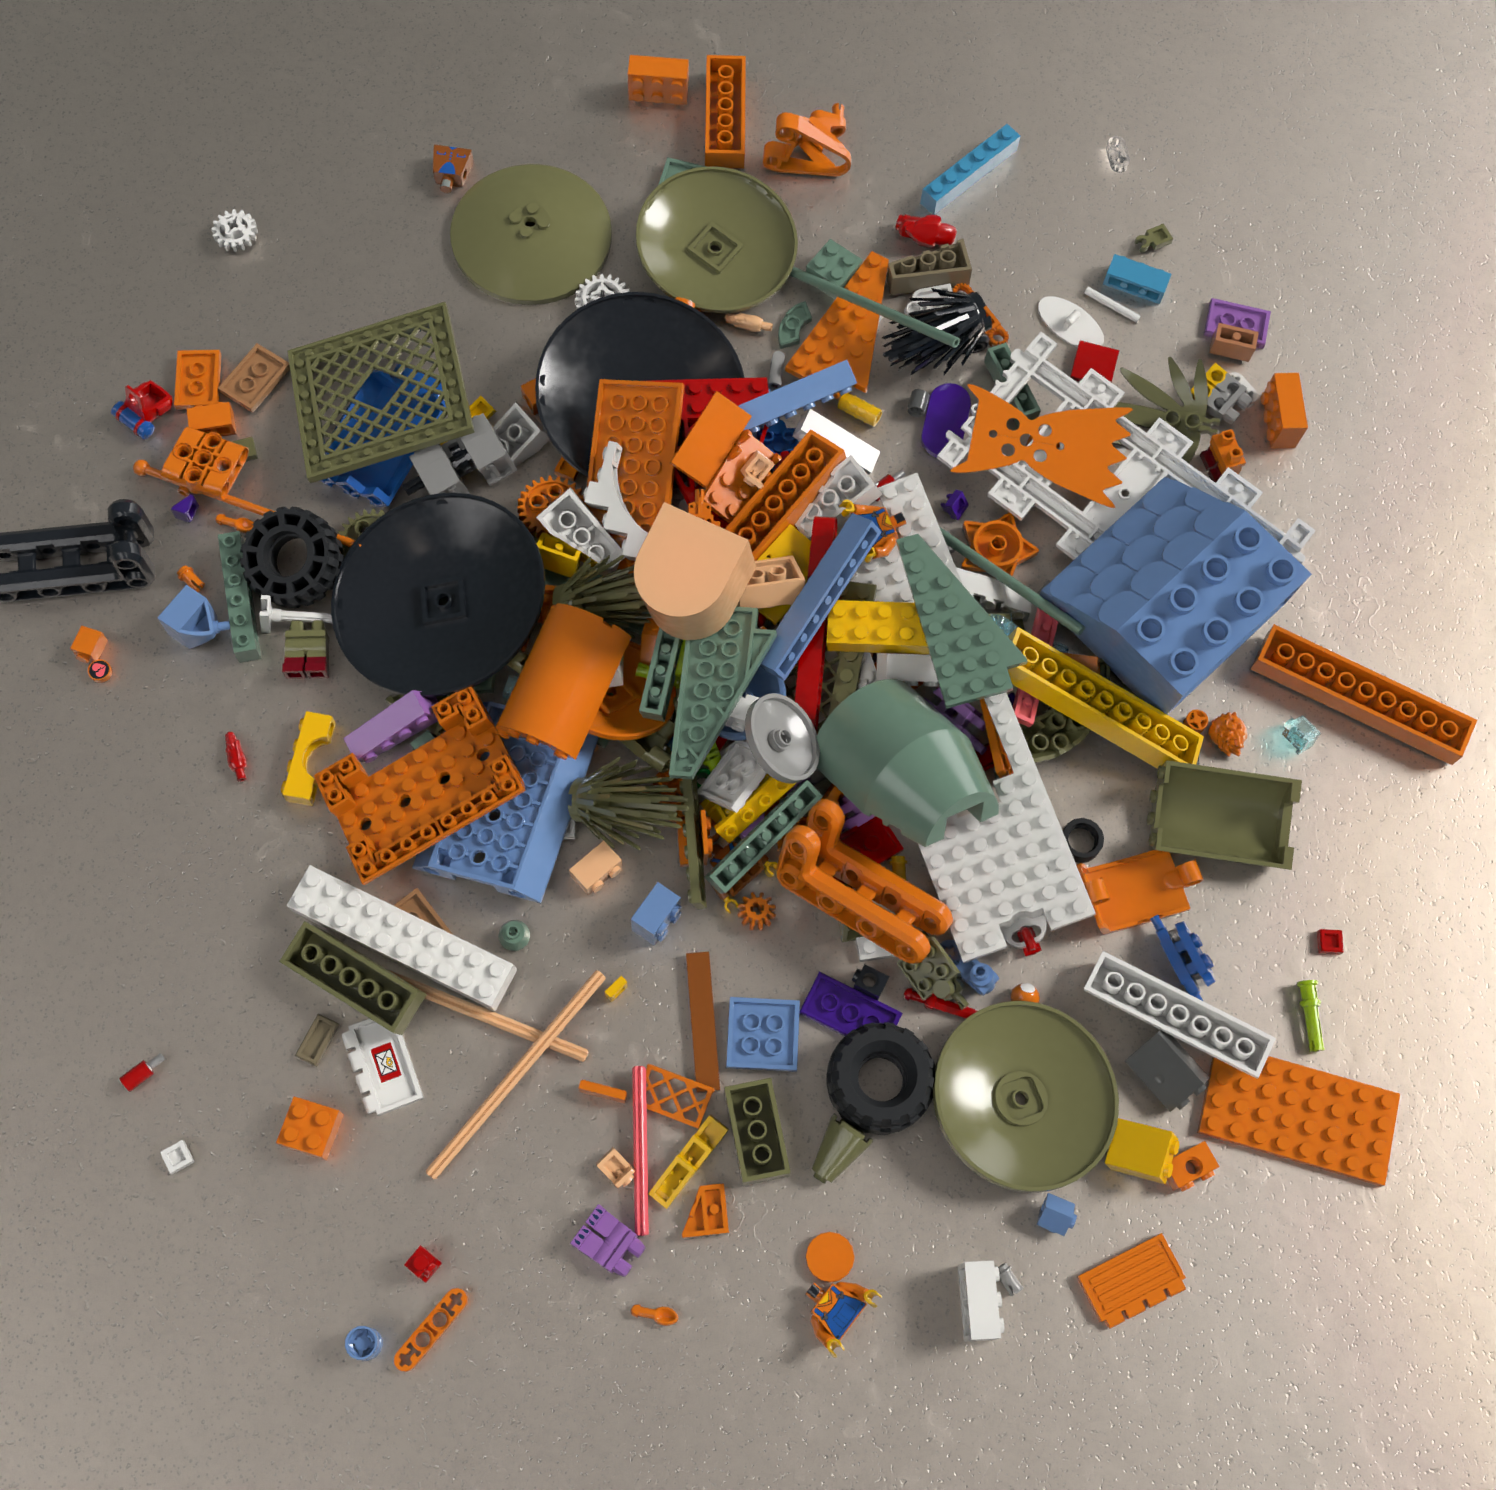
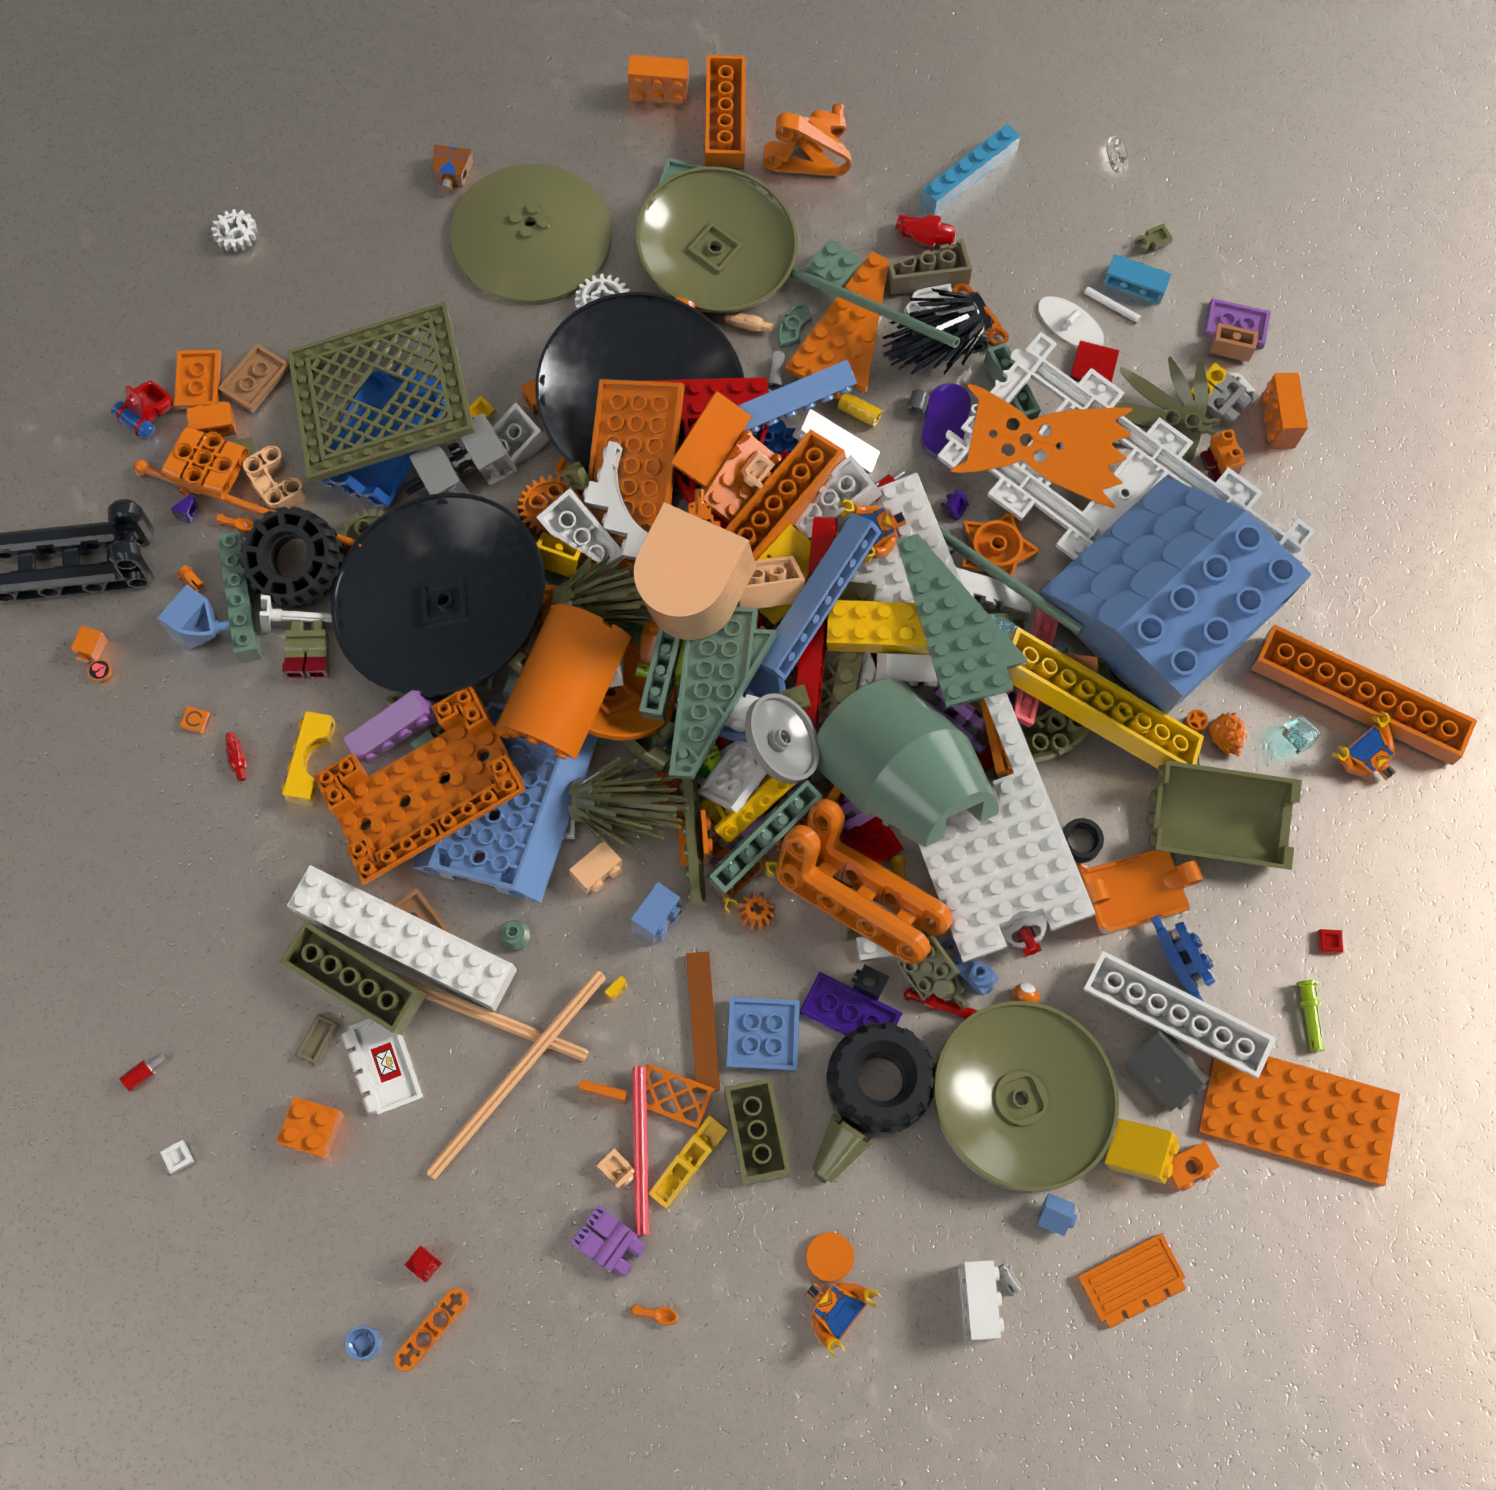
orange wing [682,1183,729,1239] -> none
none -> orange tile [180,706,210,734]
none -> light nougat beam [243,446,306,511]
none -> olive bracket [562,462,590,490]
none -> olive plate [782,684,811,710]
none -> torso [1332,711,1396,780]

